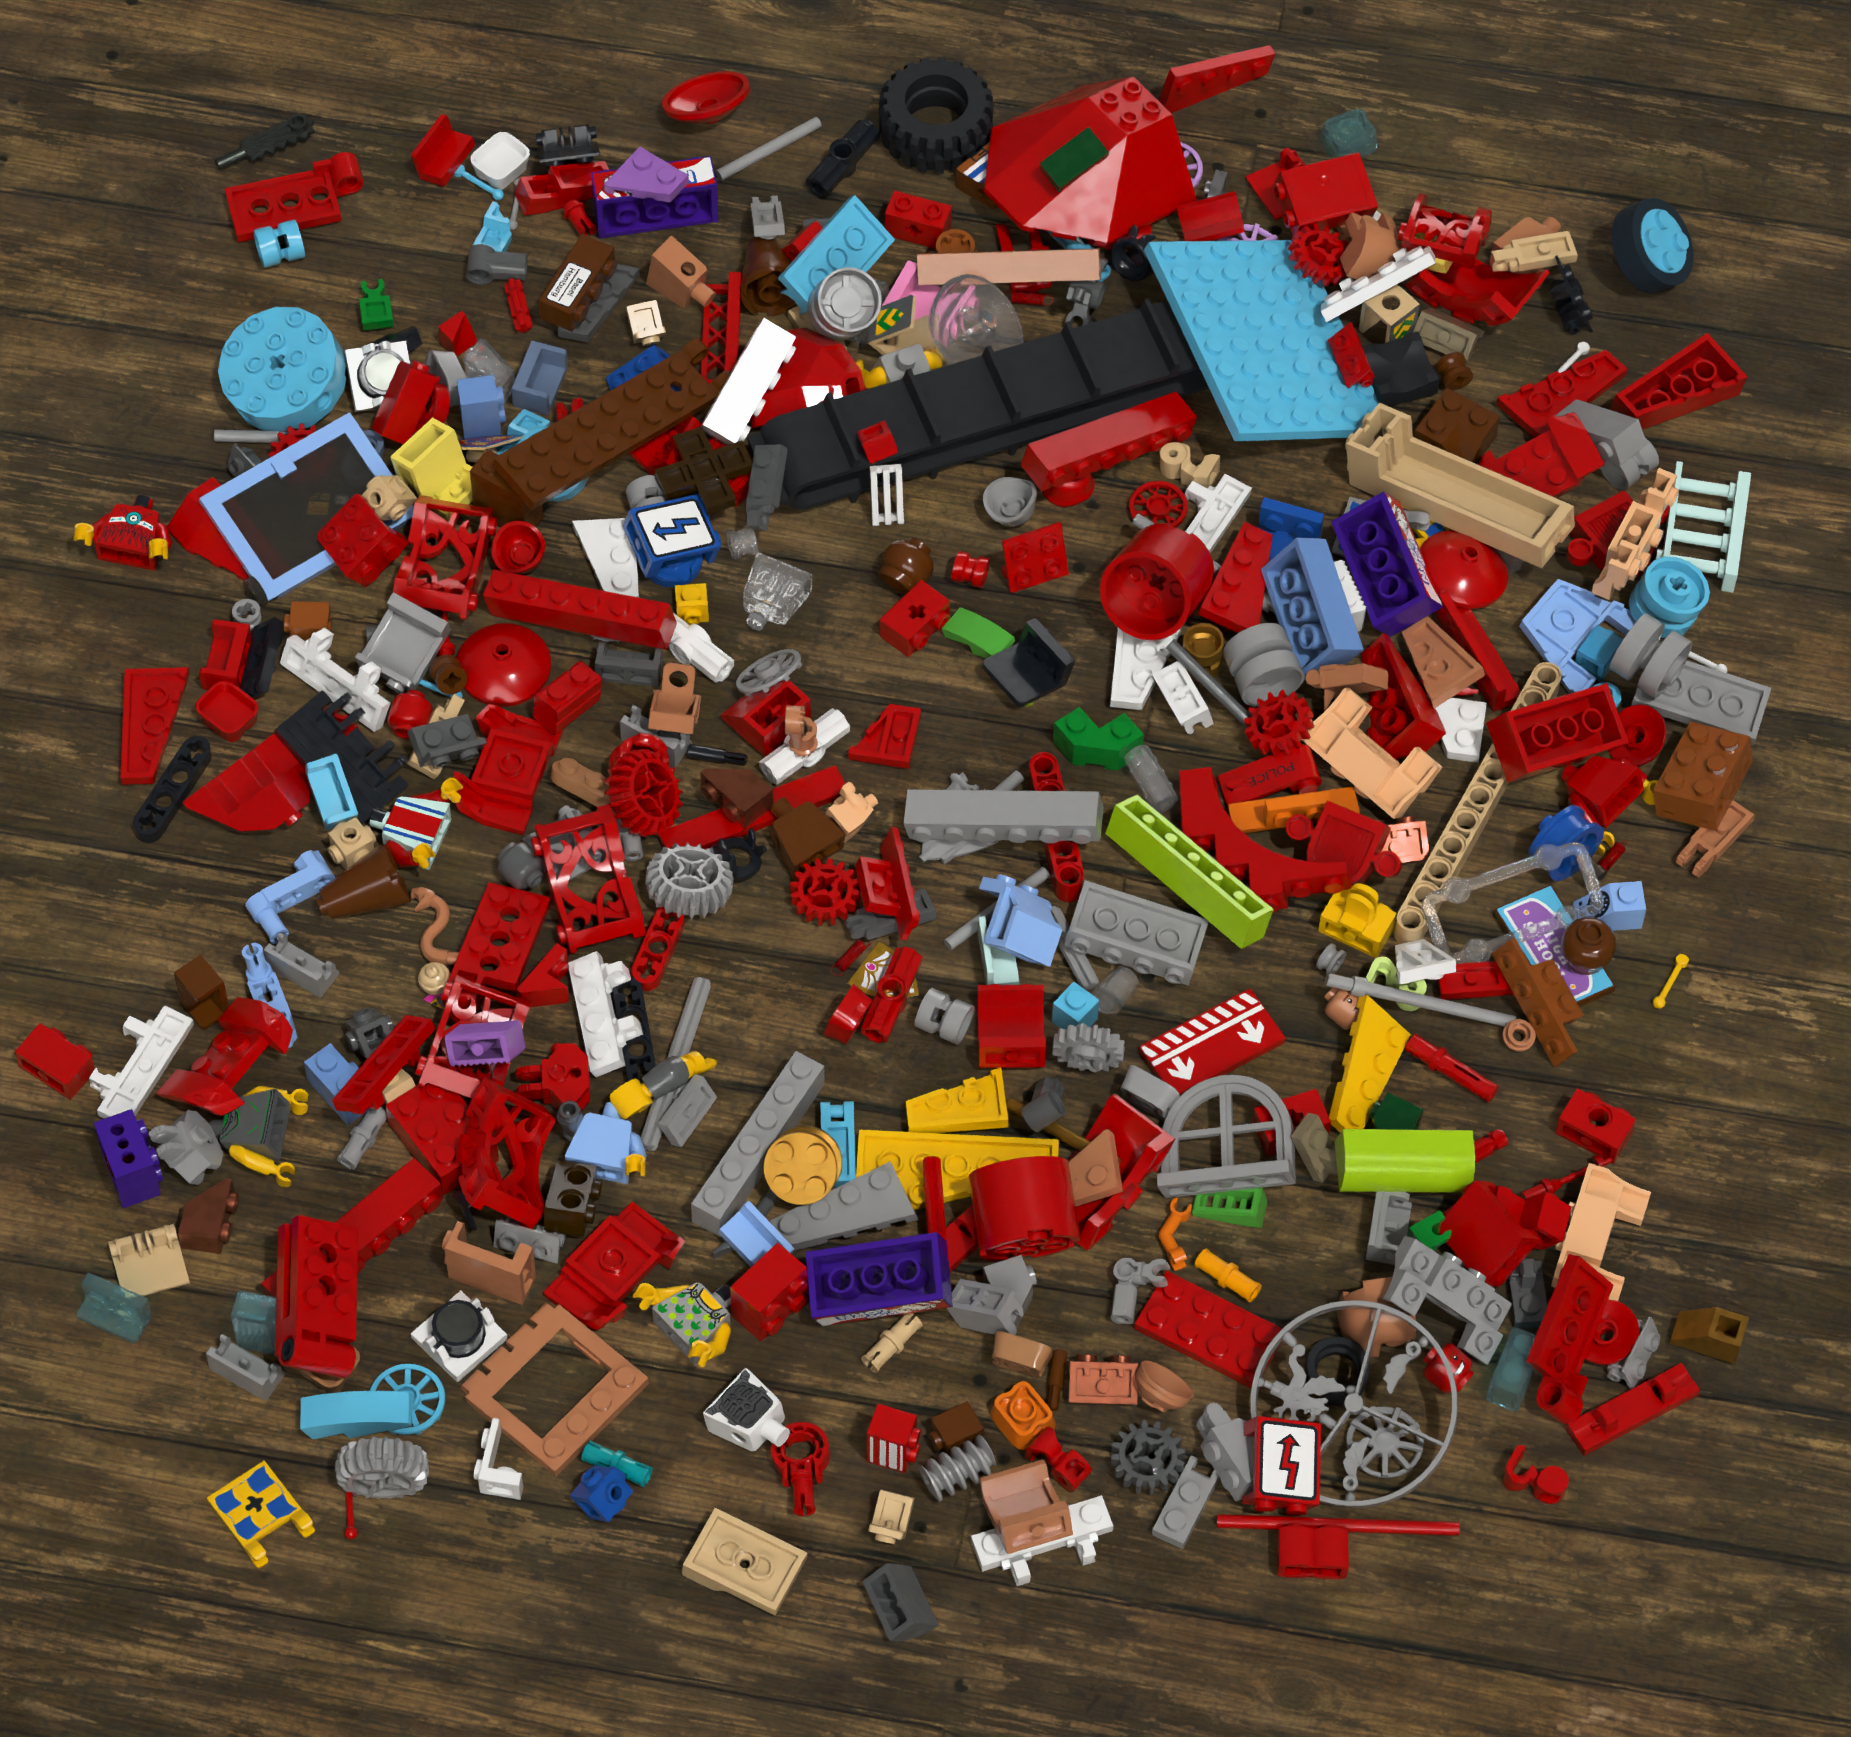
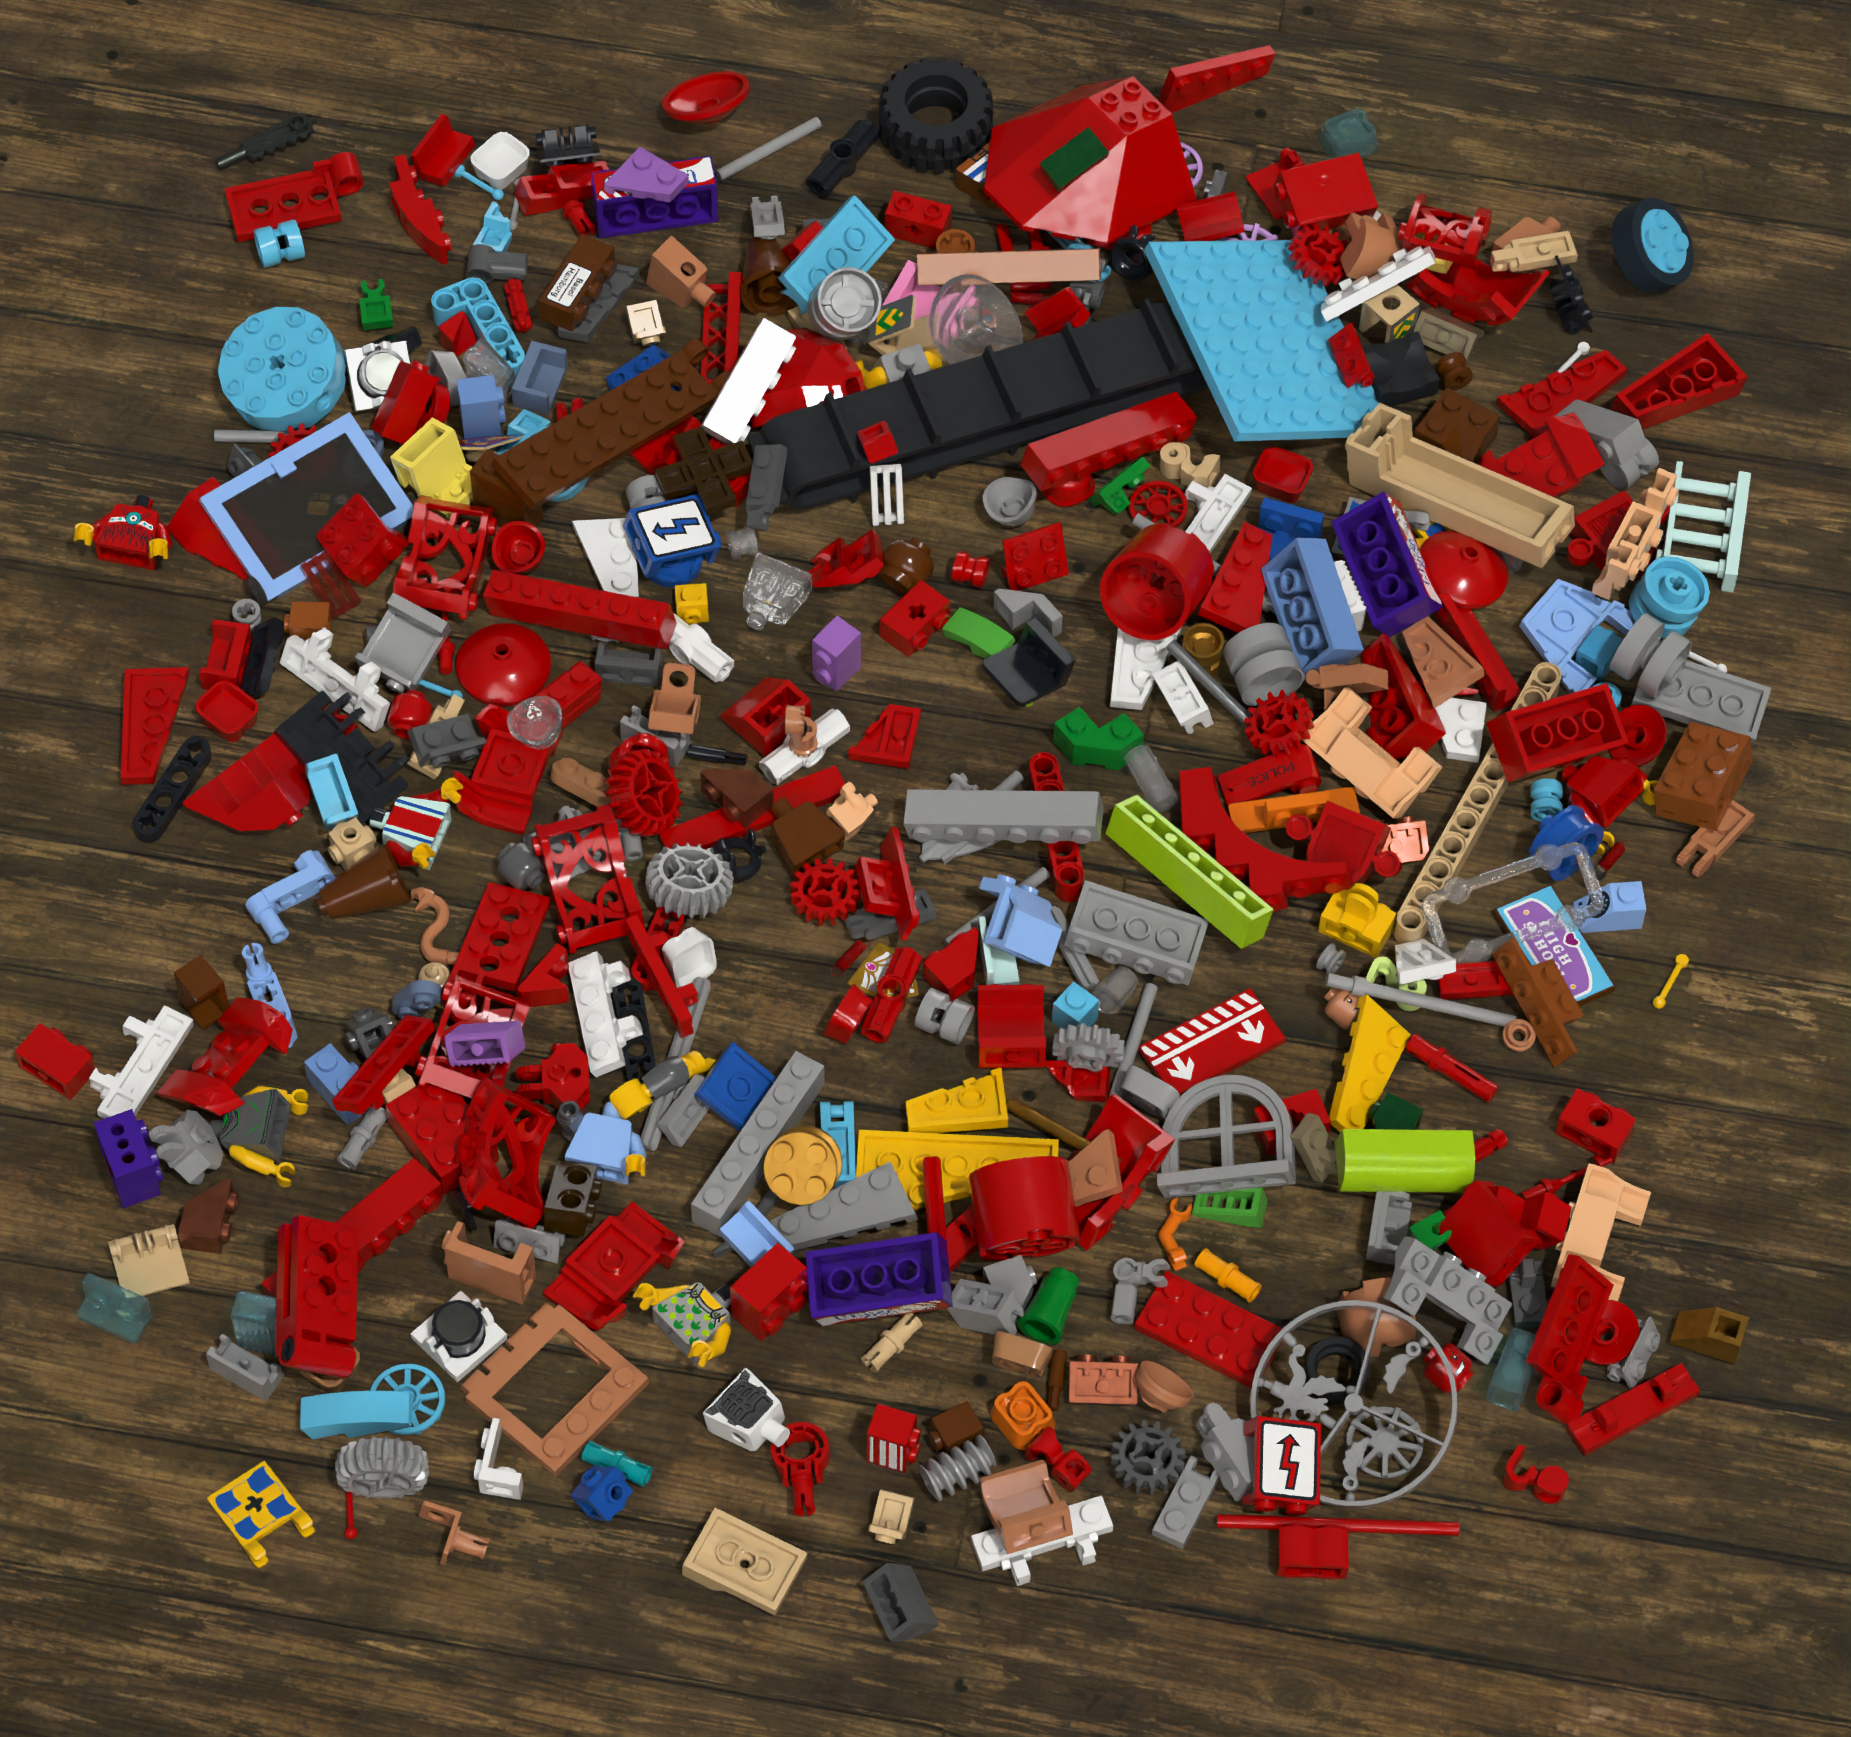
light grey hinge [264,933,339,998] -> none
tan brick [362,475,417,521] -> none
reddish brown wheel [430,655,467,694] -> none
light grey wheel [736,649,802,696] -> none
dark grey piece [1022,1076,1066,1132] -> none
reddish brown piece [1561,917,1616,975] -> none
none -> clear red tile [300,550,361,620]
none -> red slope [389,154,452,265]
none -> sand blue plate [392,980,441,1019]
none -> nougat bracket [419,1501,490,1565]
none -> medium azure beam [431,277,525,385]
none -> clear helmet [507,696,563,750]
none -> red hinge [625,914,698,1038]
none -> white piece [662,927,717,988]
none -> blue plate [694,1042,777,1132]
none -> red plate [803,529,884,587]
none -> medium lavender brick [812,616,861,692]
none -> red slope [924,927,979,1002]
none -> light grey slope [993,589,1063,637]
none -> green plant [1017,1267,1080,1345]
none -> red panel [1025,287,1091,340]
none -> red slope [1045,1061,1111,1102]
none -> green hinge [1088,457,1150,516]
none -> light grey bar [1109,983,1158,1098]
none -> red piece [1253,446,1314,503]
none -> medium azure wheel [1530,778,1563,822]

